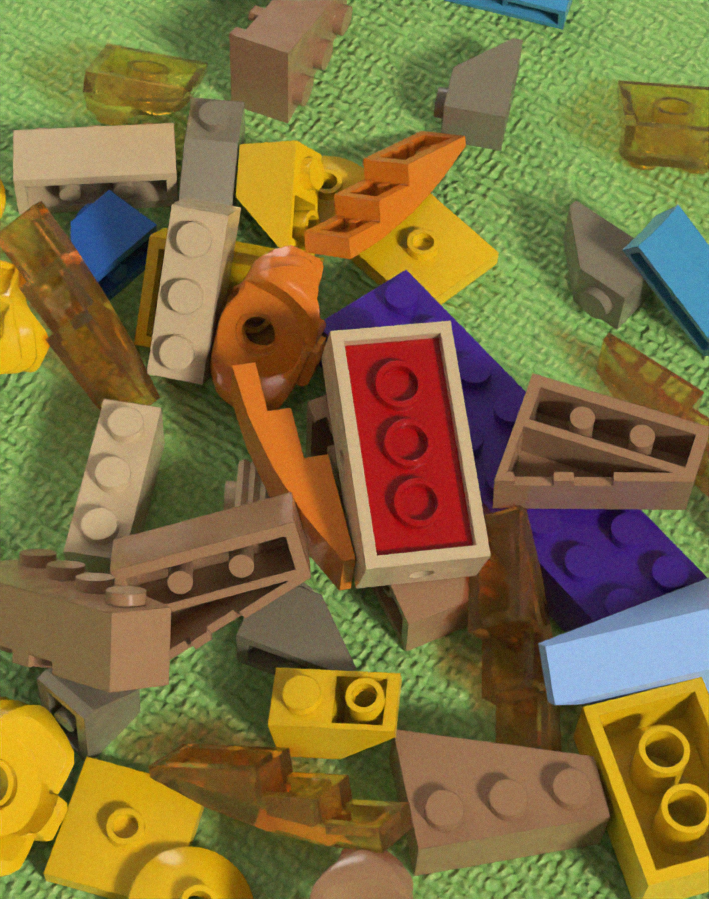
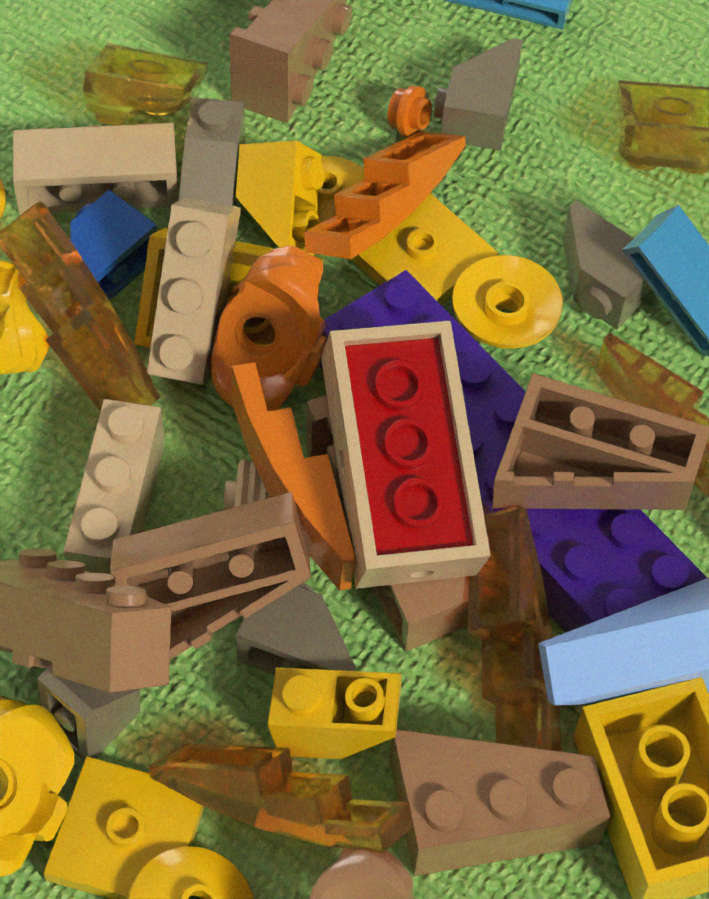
none -> orange plate [387,85,432,137]
none -> yellow dish [452,255,563,349]

